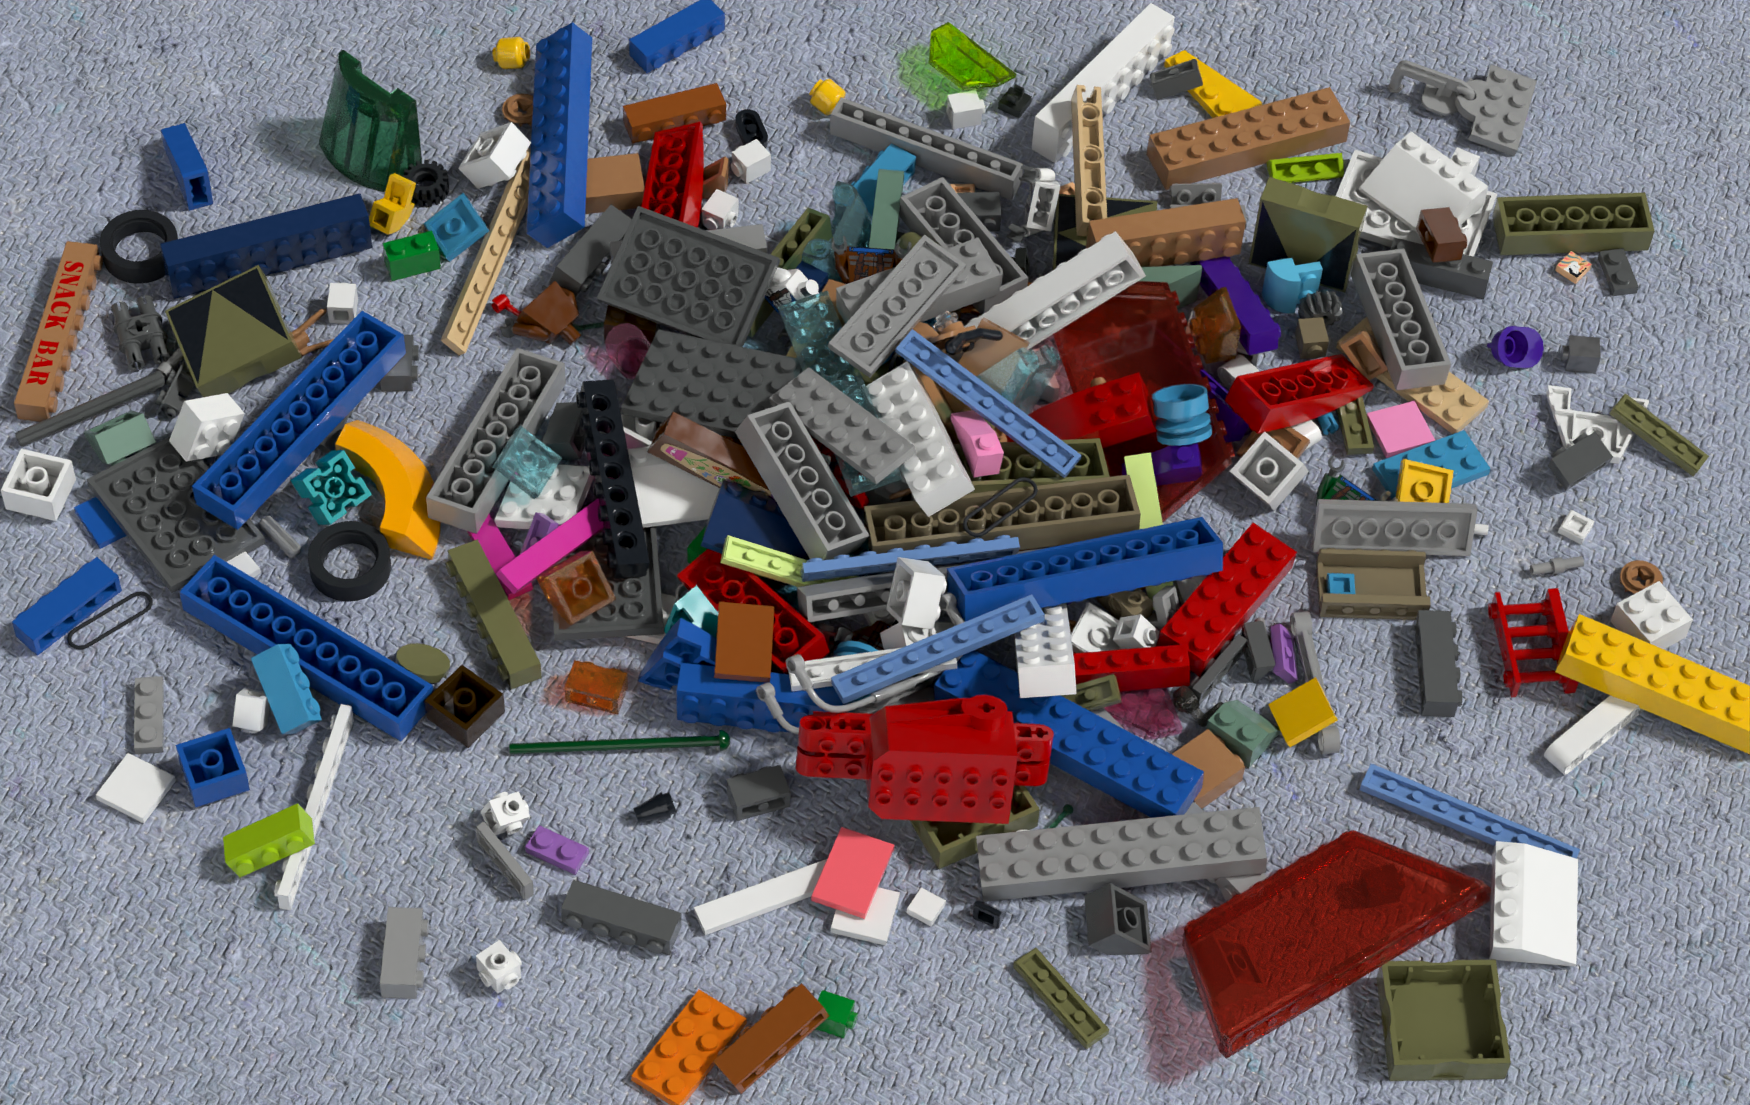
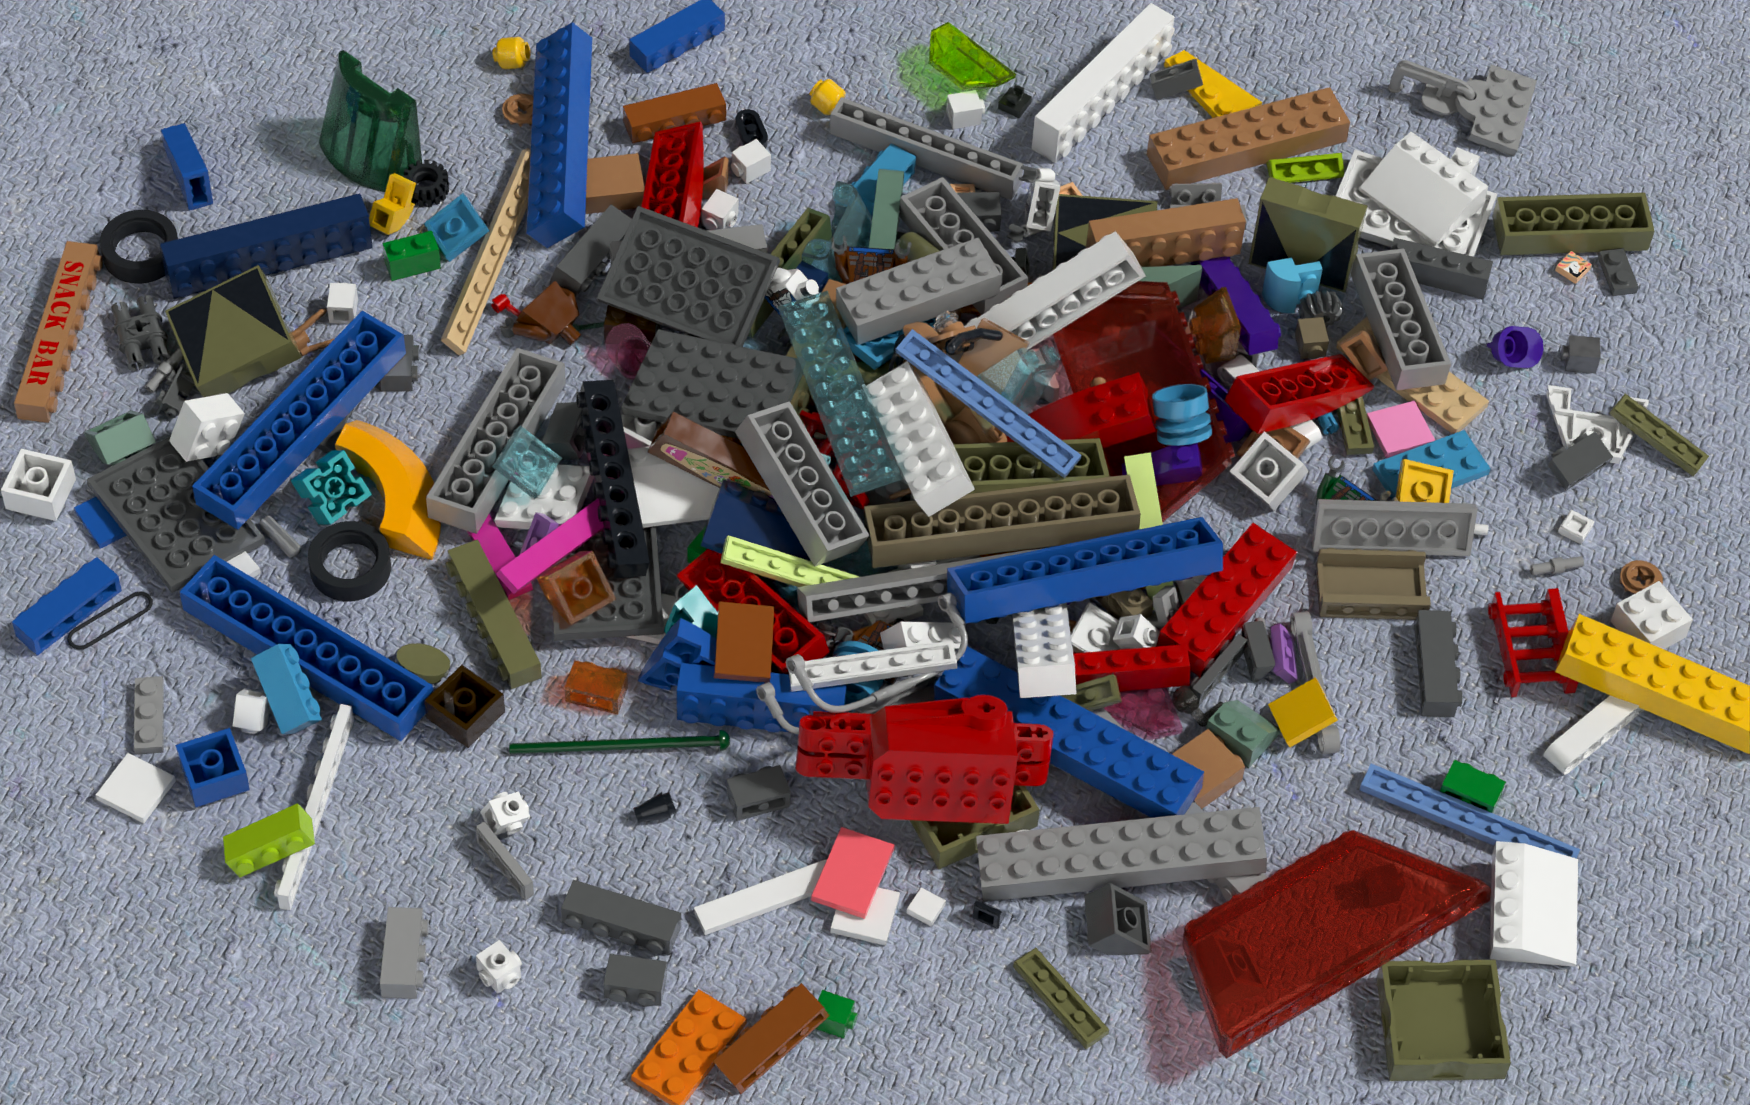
dark grey axle [15,371,165,446] -> none
white brick [458,122,531,189] -> none
medium lavender plate [525,825,589,875] -> none
light grey plate [769,367,916,484] -> none
medium blue plate [801,535,1020,582] -> none
light grey plate [828,235,966,378] -> none
medium blue plate [831,595,1045,704] -> none
white brick [886,557,946,629] -> none
bright pink slope [950,410,1004,477] -> none
black piece [963,477,1038,537] -> none
clear green hinge [1049,804,1074,828] -> none
tan piece [1071,85,1107,236] -> none
dark azure tile [1326,573,1355,594] -> none
reddish brown brick [1416,207,1467,263] -> none
none -> dark grey brick [603,954,667,1006]
none -> green brick [1440,760,1506,813]

